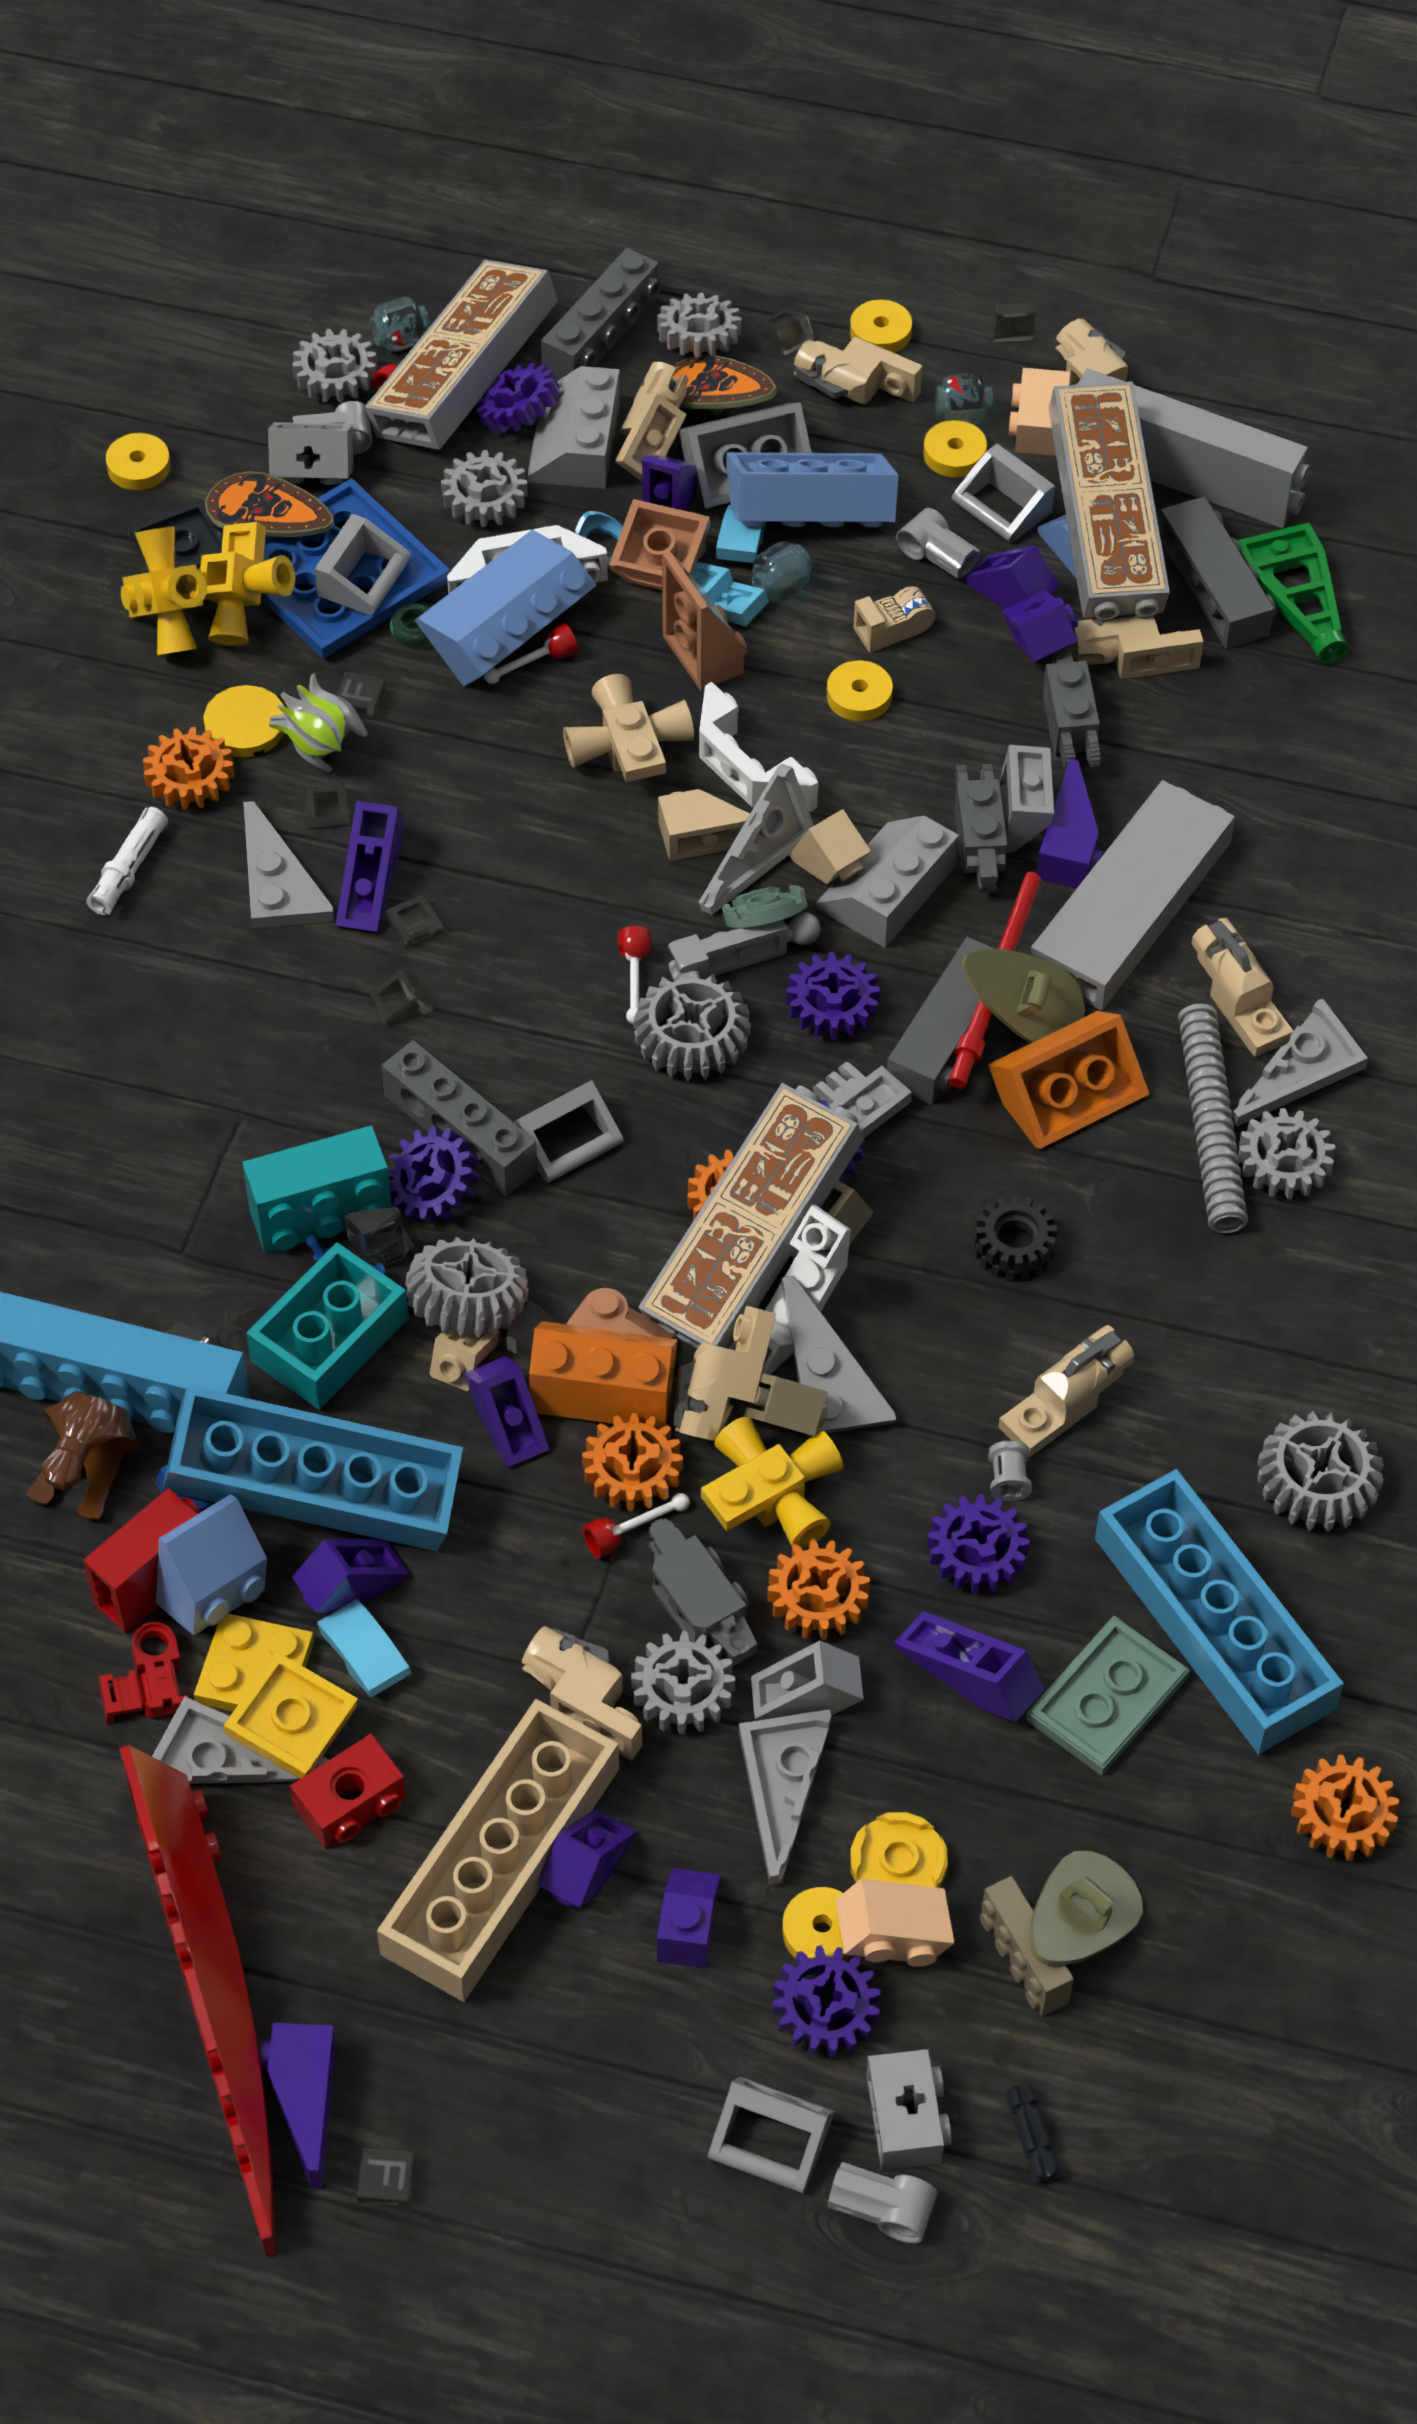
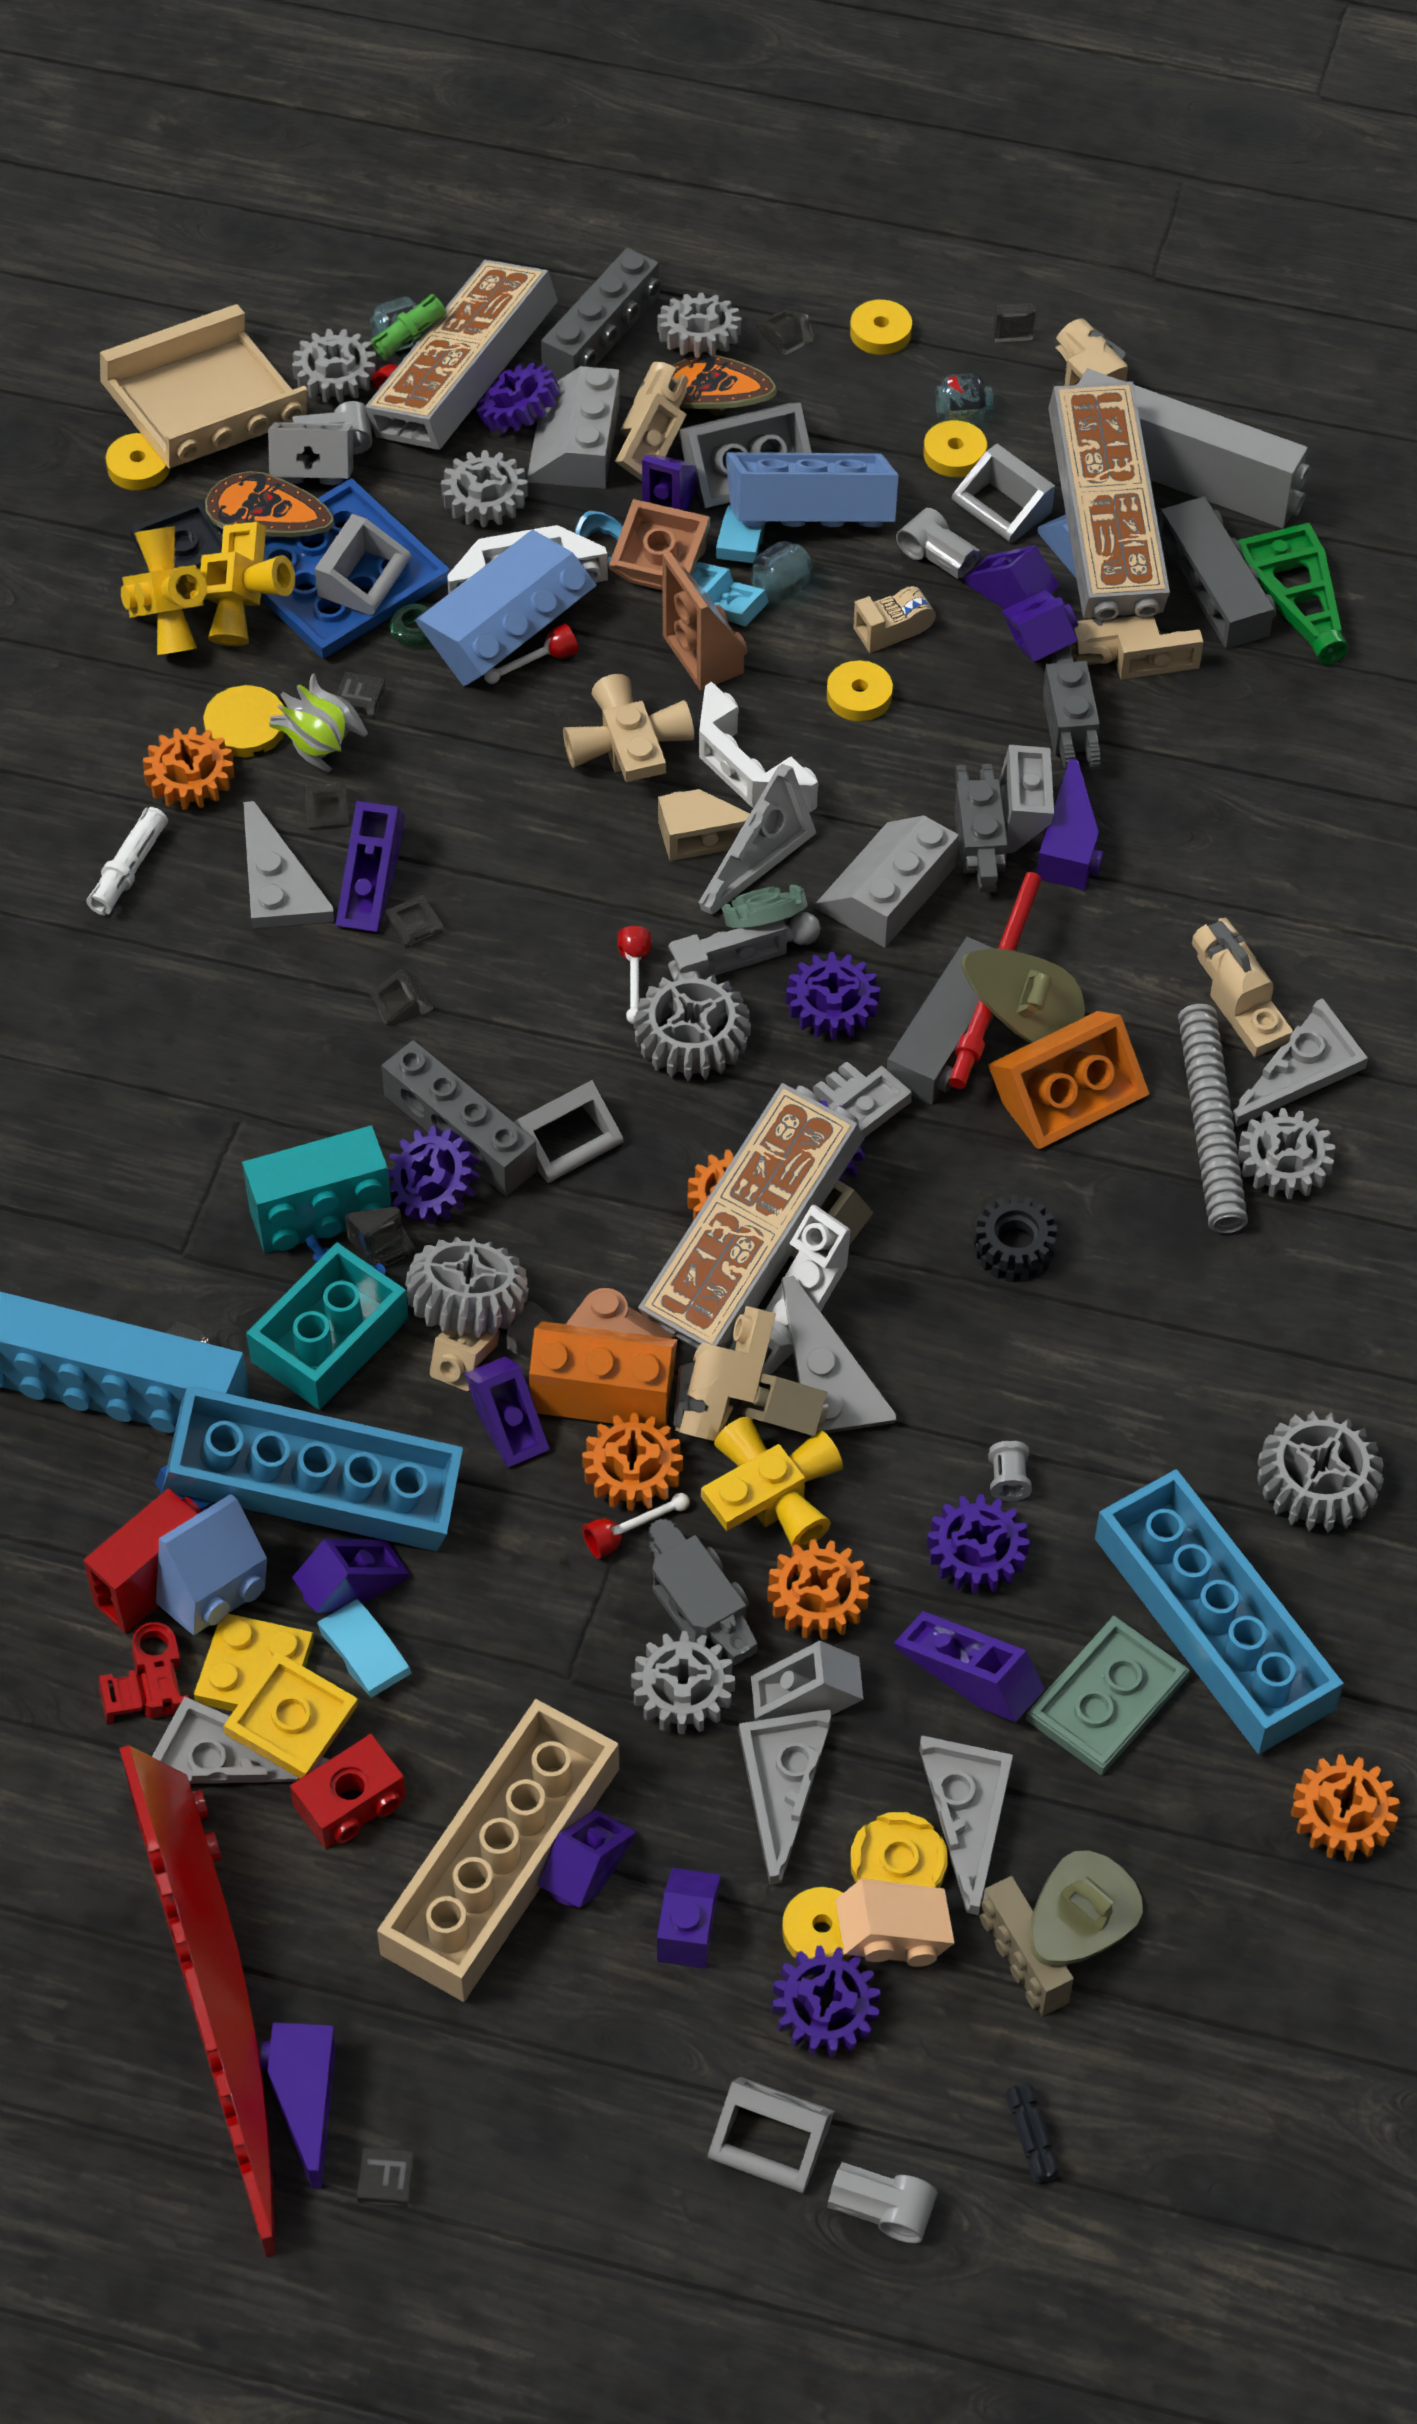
reddish brown piece [26,1391,140,1521] -> none
tan plate [521,1626,642,1761] -> none
tan slope [789,809,871,884] -> none
tan plate [794,337,923,405] -> none
light grey brick [866,2049,951,2171] -> none
tan plate [999,1325,1134,1458] -> none
light nougat brick [1008,368,1070,456] -> none
light grey brick [1030,780,1235,1011] -> none
none -> tan panel [100,304,307,469]
none -> bright green pin [370,294,447,361]
none -> light grey wing [919,1736,1013,1915]

